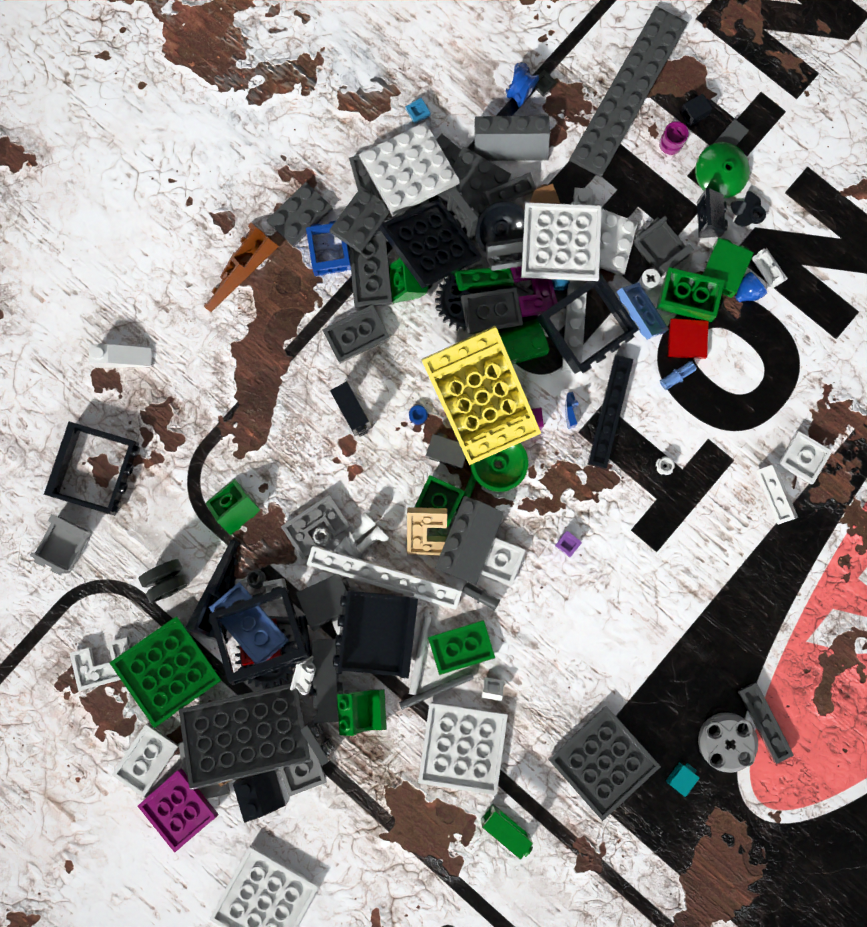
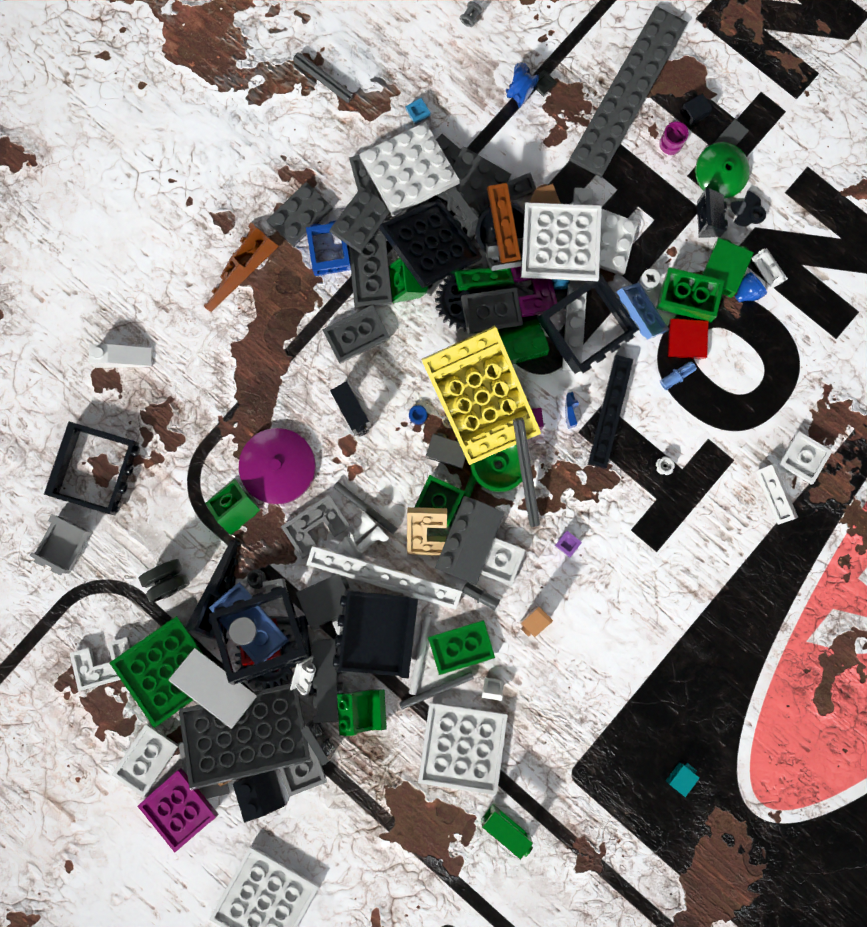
white plate [312,527,331,546] -> none
dark grey slope [474,116,550,161] -> none
dark grey plate [548,706,661,821] -> none
dark grey panel [633,216,694,277] -> none
light grey piece [698,713,758,773] -> none
dark grey plate [738,682,794,764] -> none
none -> white tile [169,648,257,729]
none -> light grey piece [229,617,257,645]
none -> magenta dish [239,428,316,505]
none -> dark grey axle [293,53,354,103]
none -> dark grey bar [333,482,398,534]
none -> dark grey bush [459,1,482,27]
none -> dark orange plate [487,183,521,263]
none -> dark grey axle [513,418,540,527]
none -> medium nougat slope [520,606,554,637]

